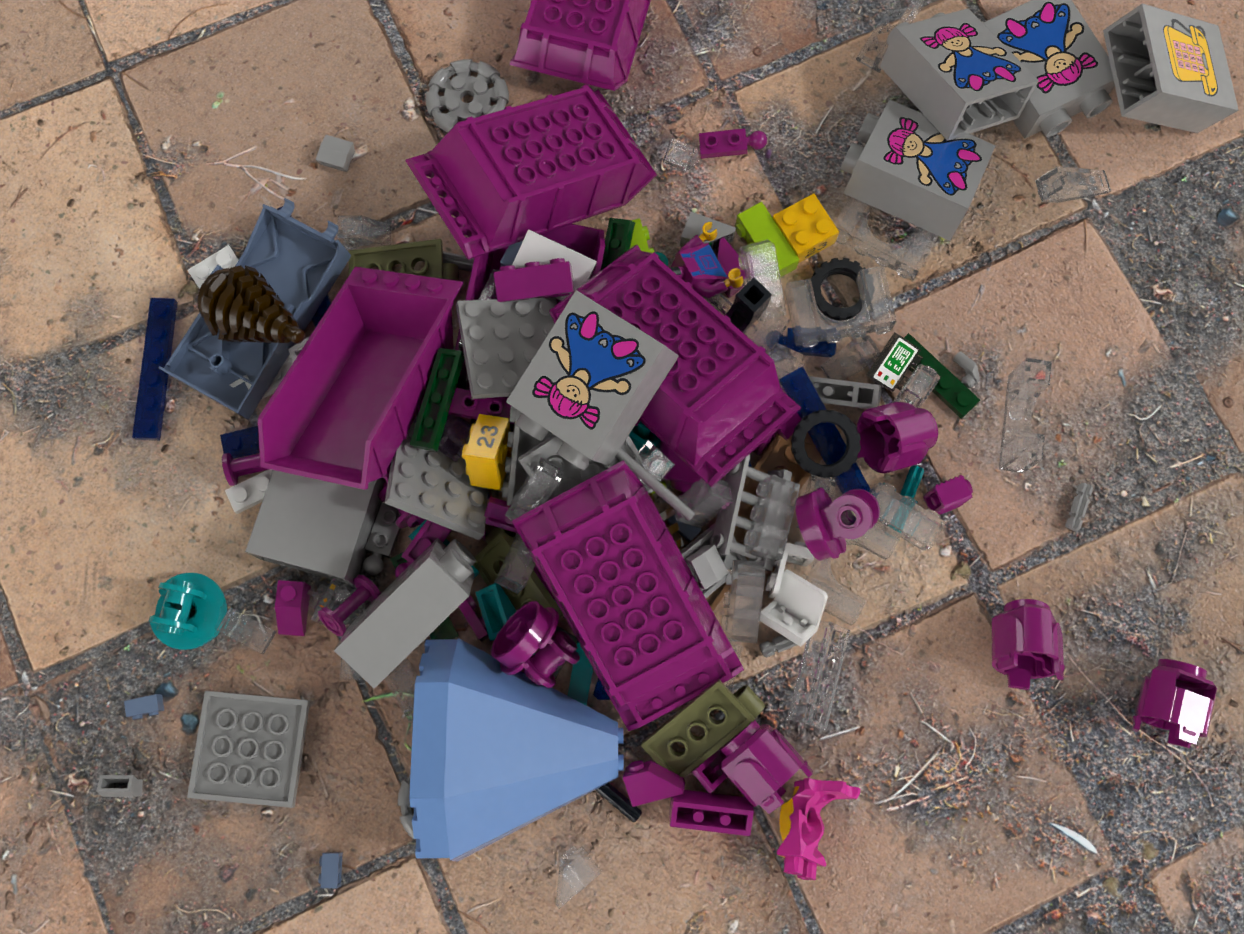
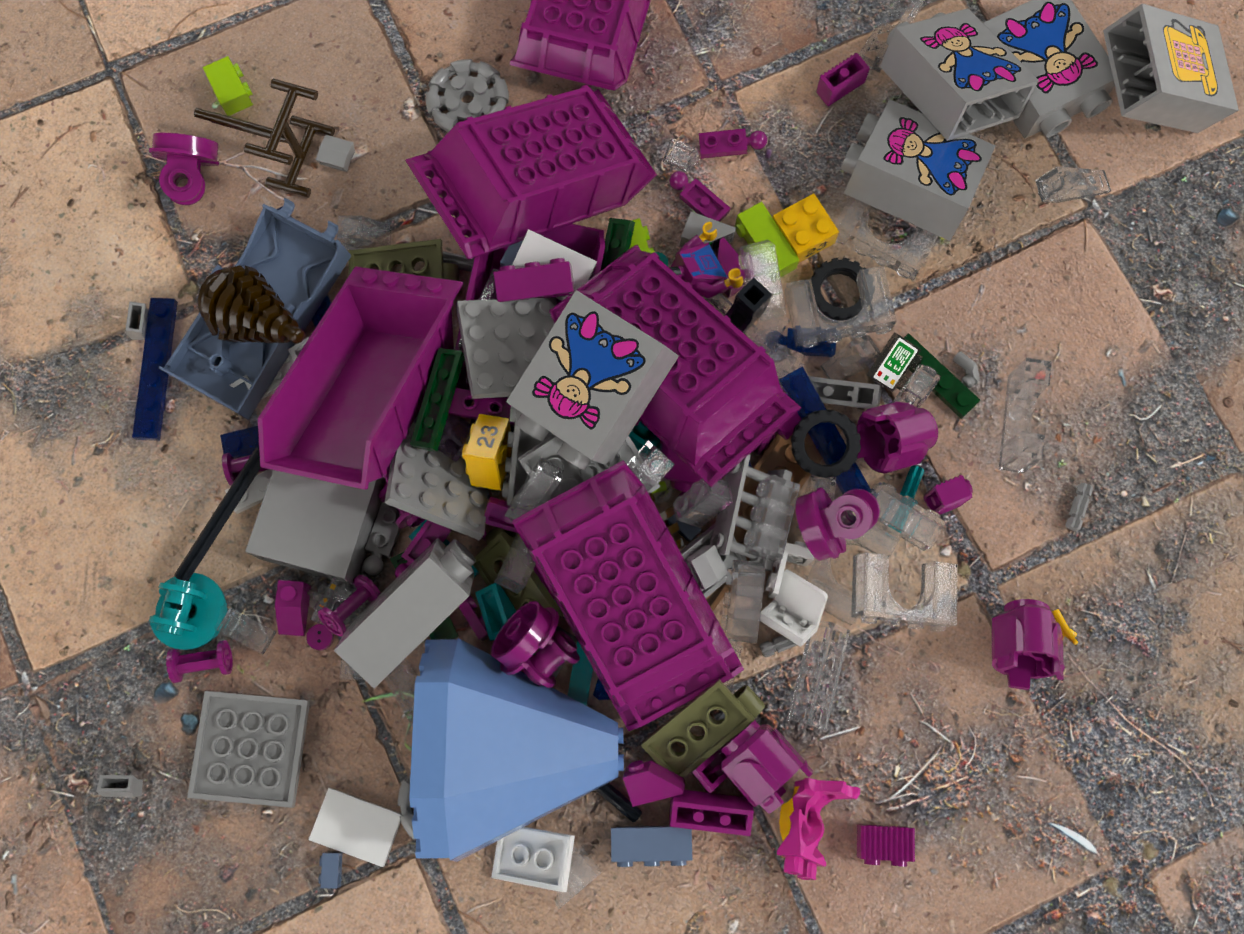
sand blue piece [124,694,164,720] -> none
white plate [188,245,239,289] -> none
light grey bar [615,448,696,521] -> none
magenta piece [1132,659,1217,748] -> none
none -> light grey piece [125,301,151,341]
none -> magenta piece [149,132,219,205]
none -> magenta hose [166,640,233,683]
none -> black axle [174,447,261,581]
none -> dark brown piece [194,78,335,198]
none -> lime brick [203,56,253,116]
none -> magenta tile [306,624,334,650]
none -> white tile [309,788,402,867]
none -> white tile [491,827,575,892]
none -> sand blue brick [611,826,692,867]
none -> magenta plate [669,171,731,222]
none -> magenta brick [816,53,870,106]
none -> clear arch [851,552,958,632]
none -> magenta brick [856,824,915,867]
none -> yellow bar [1052,609,1078,645]

